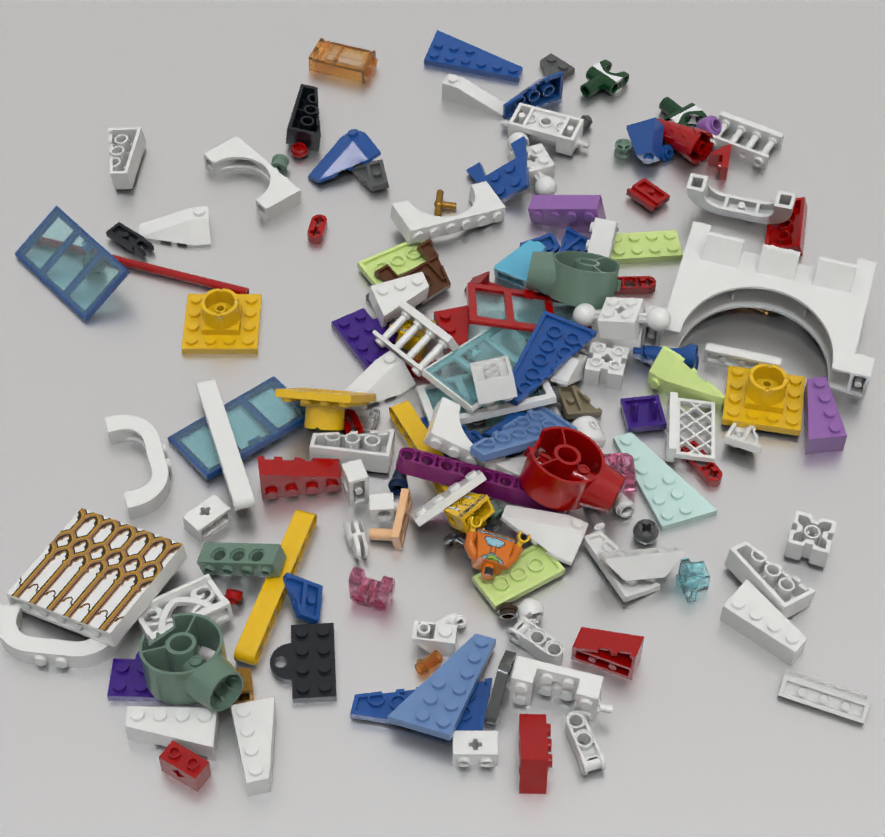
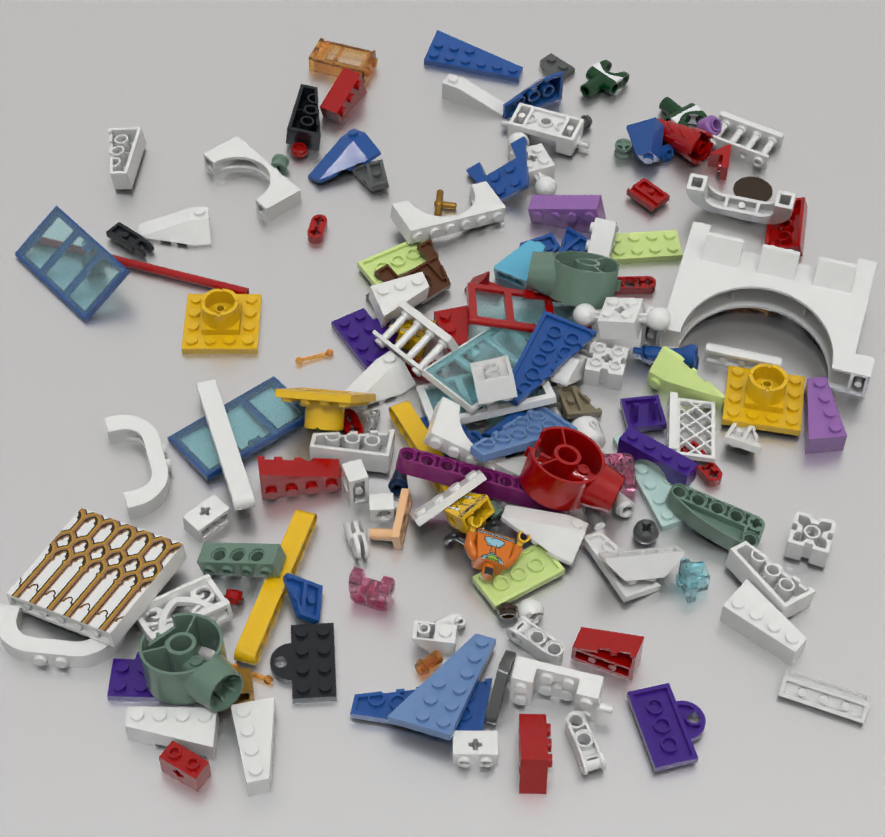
none -> clear orange hinge [232,663,273,685]
none -> clear orange hinge [295,349,333,364]
none -> red wedge [320,68,367,123]
none -> dark purple arch [617,426,698,487]
none -> dark purple plate [627,683,706,772]
none -> sand green beam [665,483,765,550]
none -> dark brown sticker [733,177,773,201]

